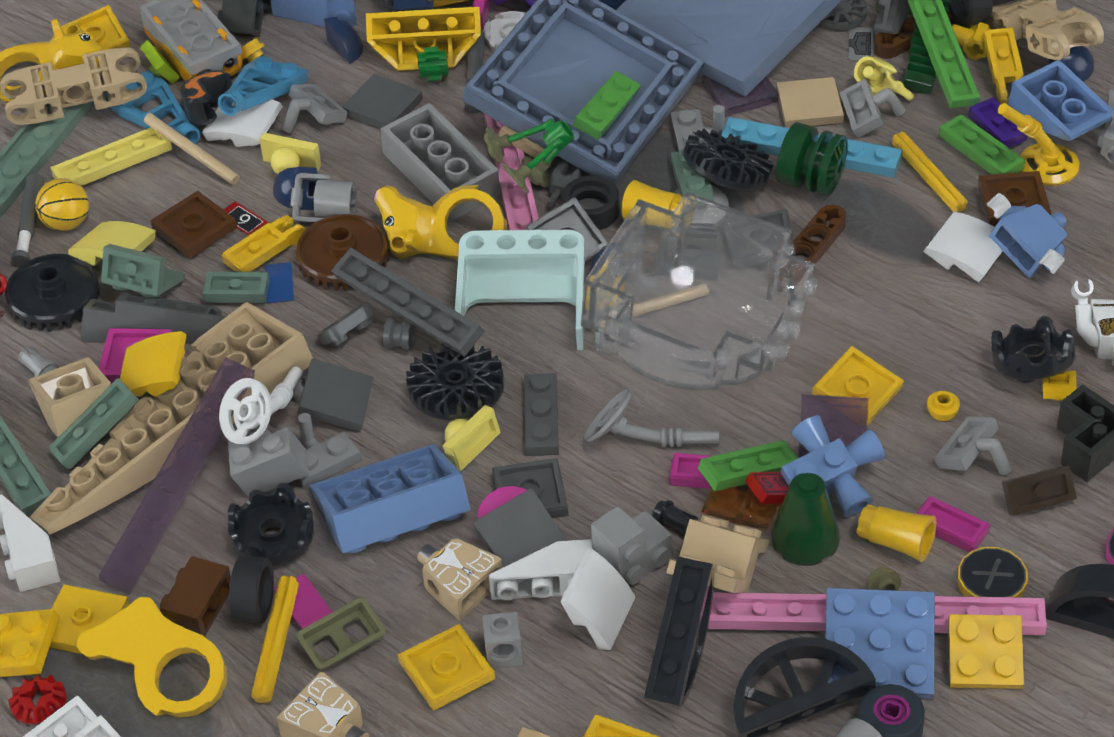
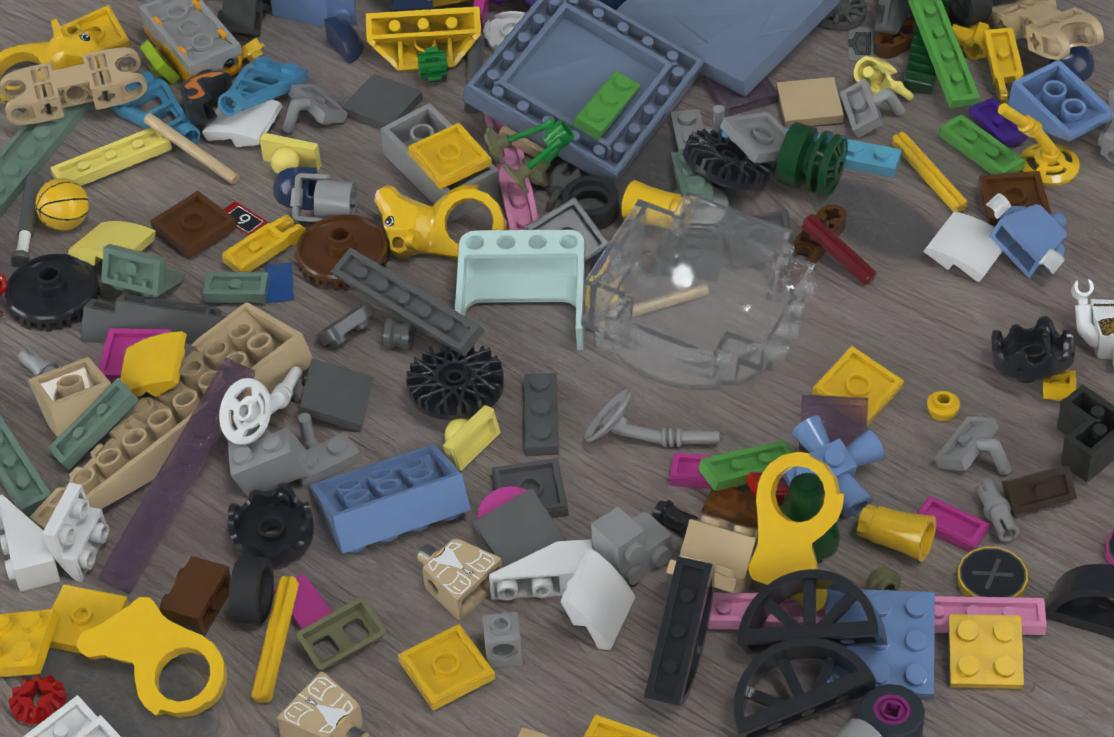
none -> white slope [42,483,109,582]
none -> yellow plate [408,123,492,190]
none -> light grey plate [720,112,787,163]
none -> black window [737,569,887,654]
none -> yellow animal [748,452,844,611]
none -> dark red axle [801,214,877,285]
none -> light grey pin [975,478,1020,542]

